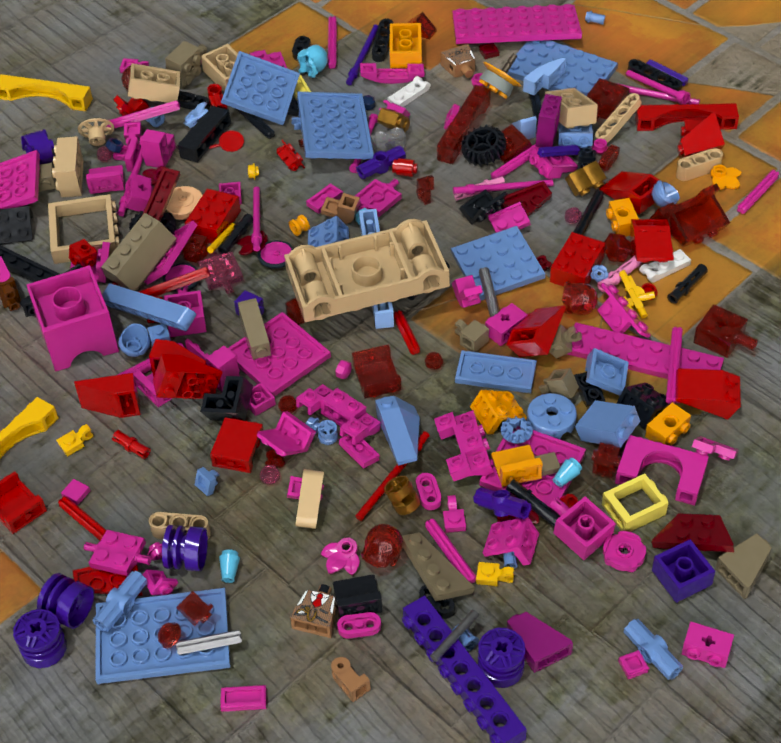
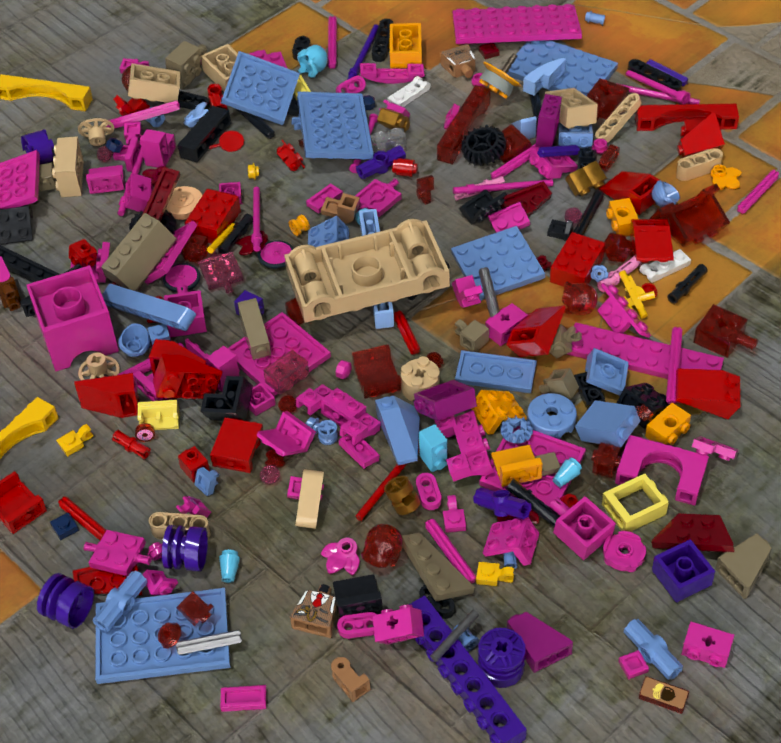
dark purple wheel [13,609,67,668] -> none
tan window [48,194,120,264] -> none
dark pink tile [61,479,90,505] -> none
red axle [138,267,210,297] -> none
clear red slope [408,12,437,40] -> none
none -> dark blue plate [50,513,79,541]
none -> tan wheel [78,353,120,380]
none -> tile [135,423,155,442]
none -> light yellow hinge [137,400,180,430]
none -> dark pink plate [176,496,211,518]
none -> red brick [178,446,210,483]
none -> clear pink brick [263,349,309,395]
none -> dark pink plate [336,76,366,93]
none -> dark pink brick [373,605,424,644]
none -> tan brick [401,356,440,401]
none -> magenta window [414,380,477,421]
none -> medium azure brick [419,424,447,472]
none -> black tile [547,219,574,241]
none -> clear red plate [636,404,654,422]
none -> tile [638,676,689,714]

